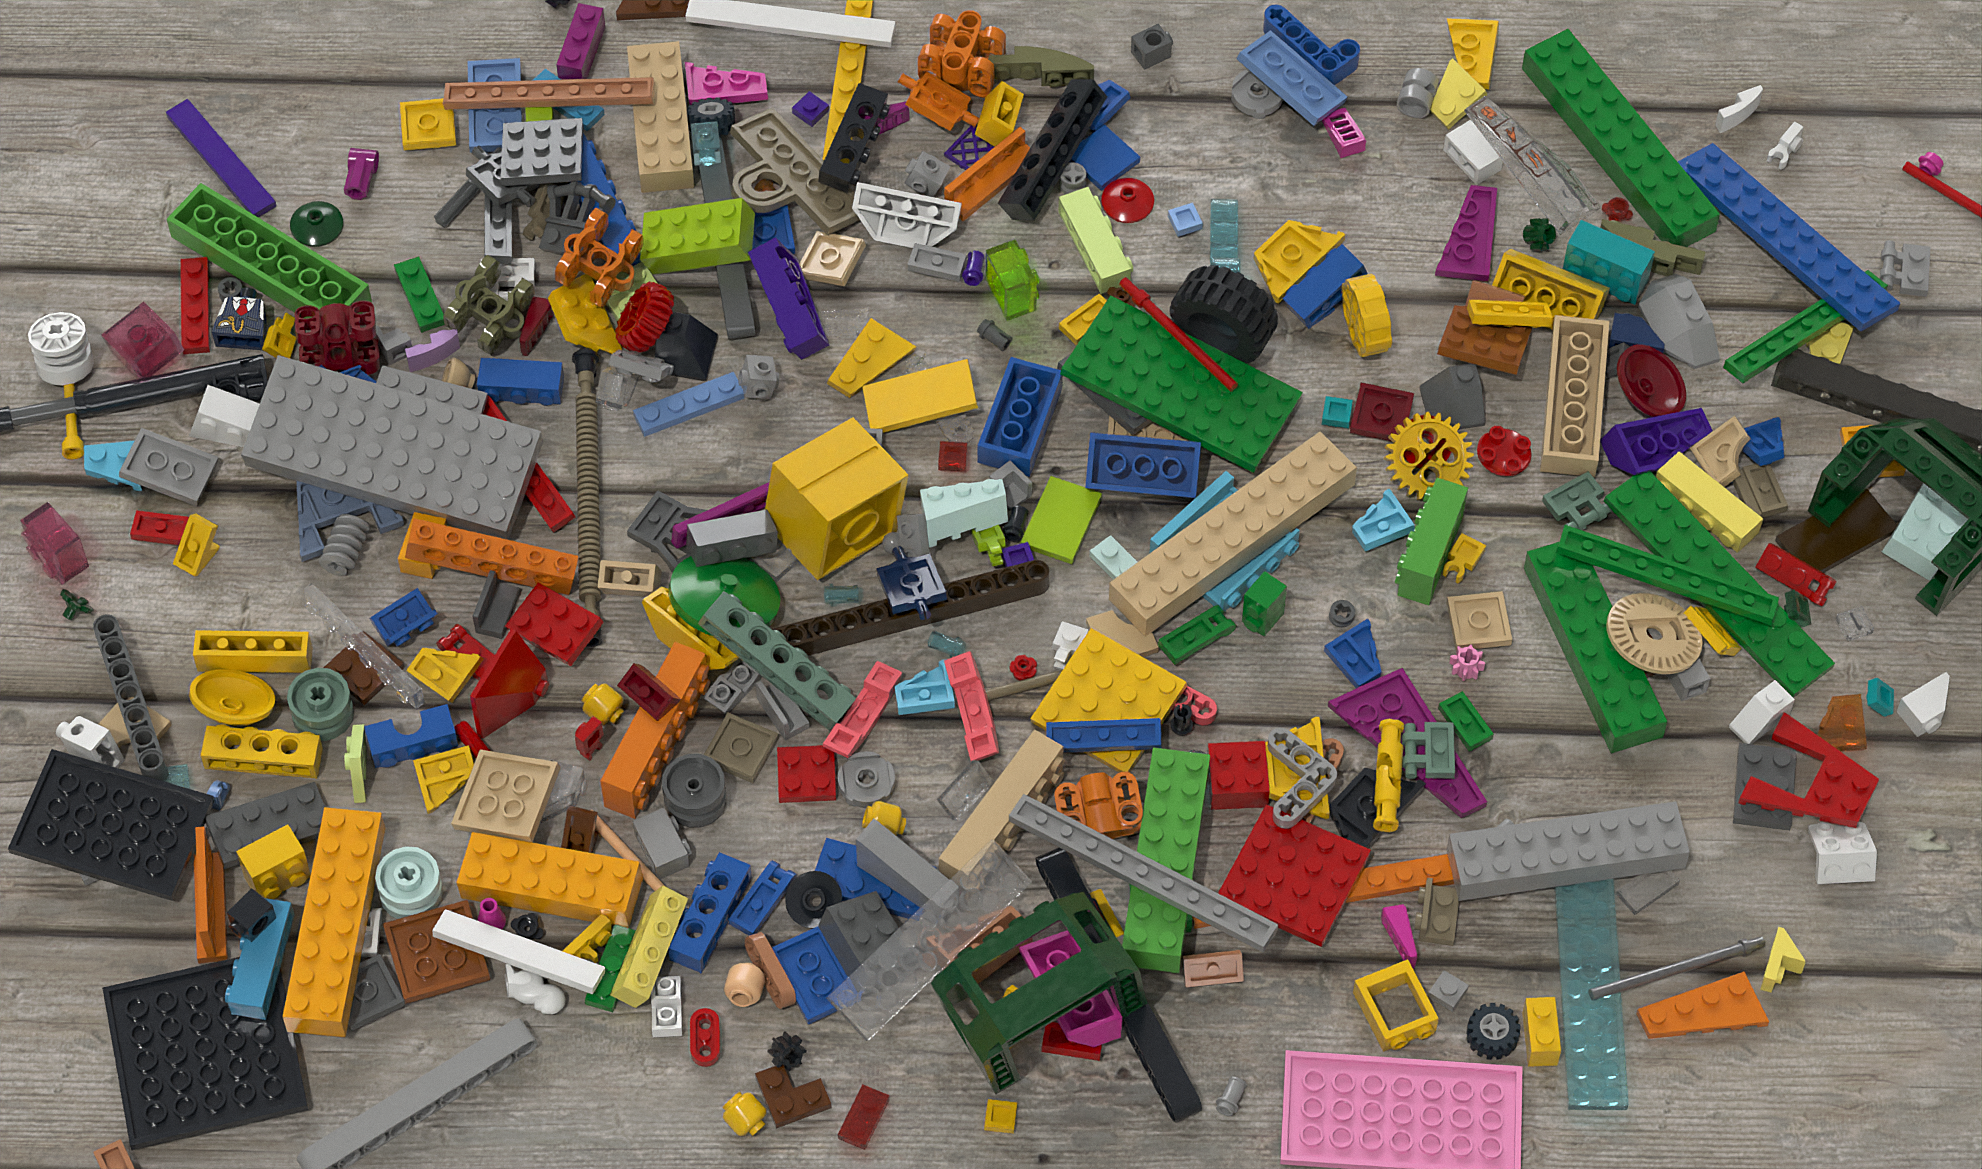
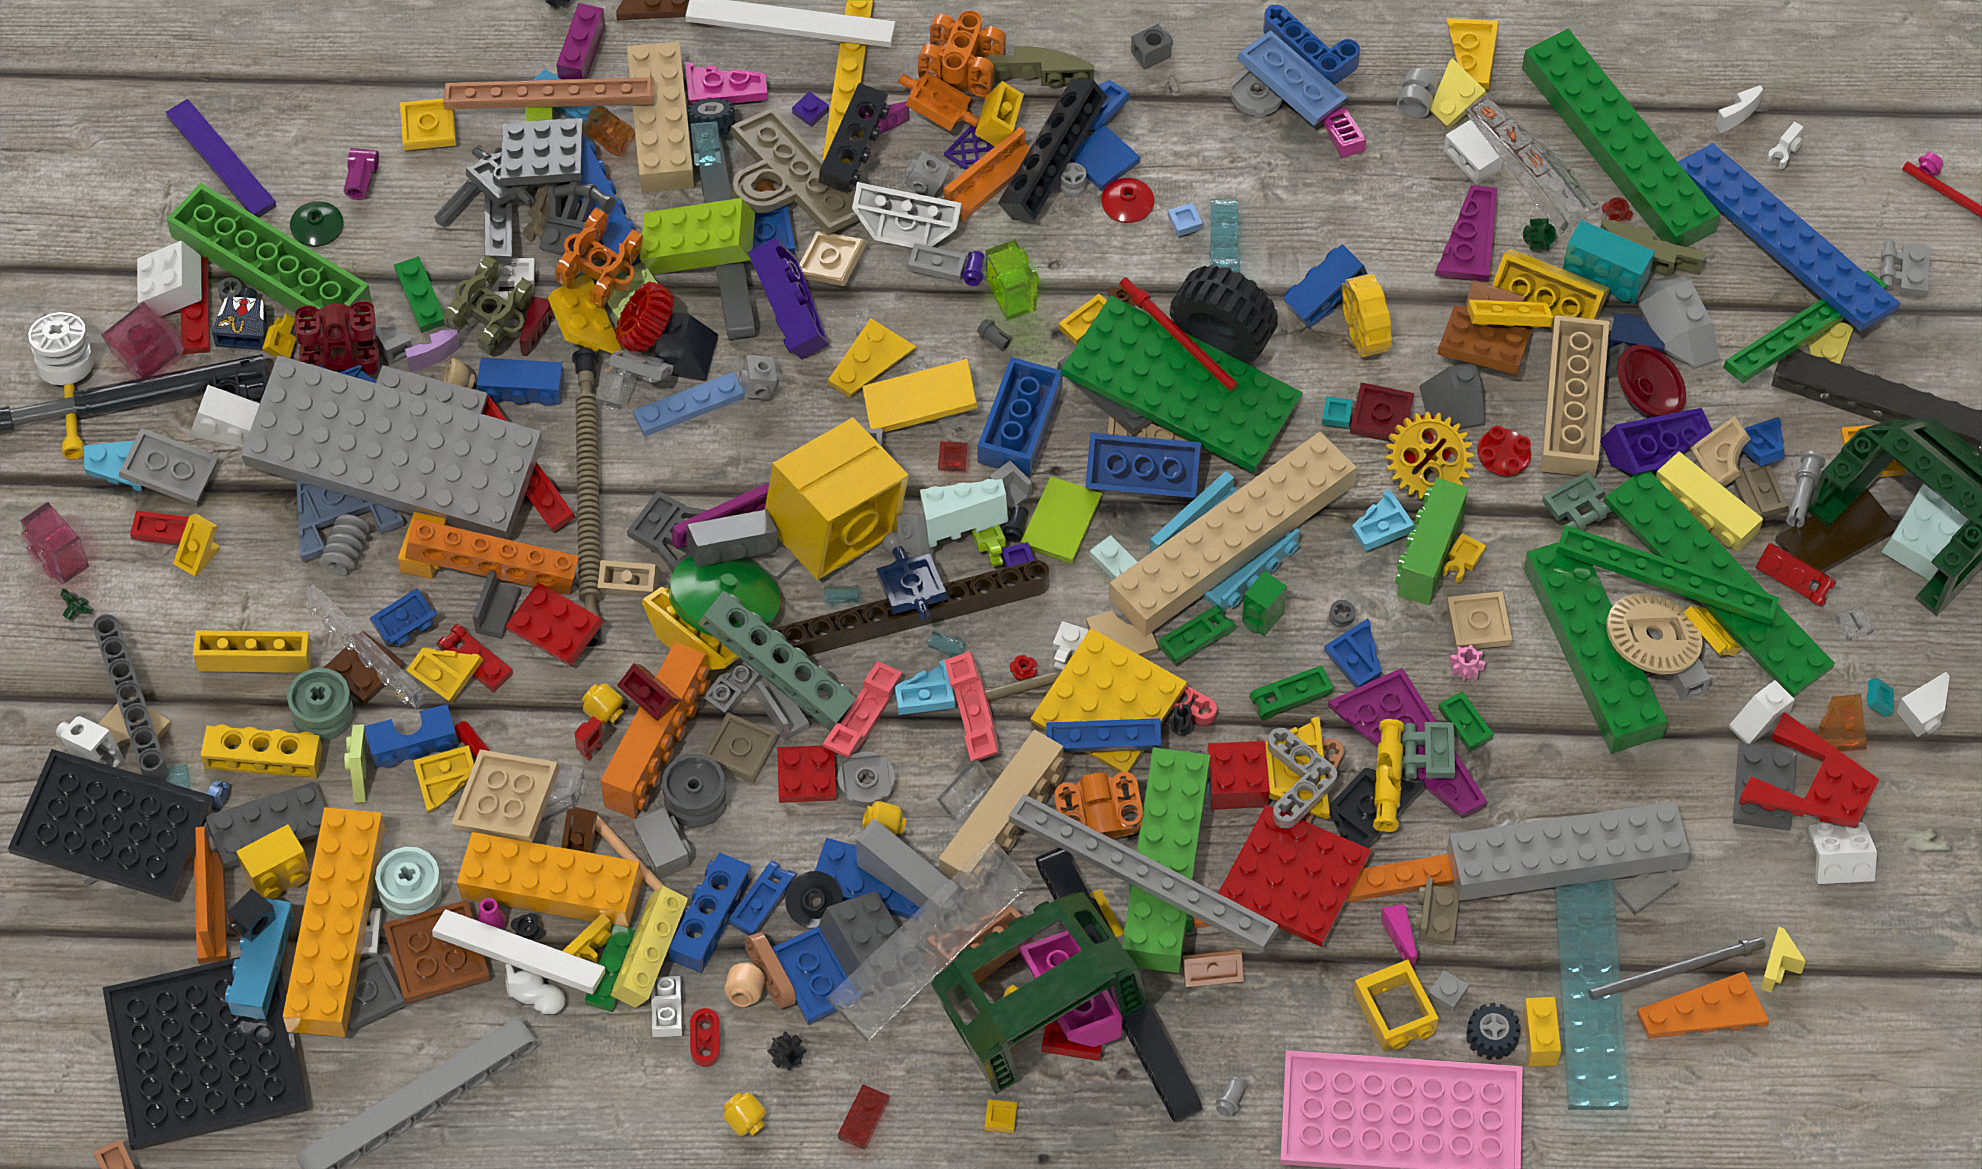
yellow dish [189,669,275,725] -> none
medium blue plate [468,58,522,153] -> none
red slope [470,629,549,739] -> none
reddish brown plate [755,1064,832,1129] -> none
yellowish green brick [1058,187,1133,294] -> none
yellow wing [1253,220,1346,304] -> none
clear green plate [1784,589,1811,628] -> none
none -> white brick [137,241,201,318]
none -> clear orange piece [583,106,636,156]
none -> green plate [1249,665,1333,720]
none -> light grey pin [1786,450,1826,527]

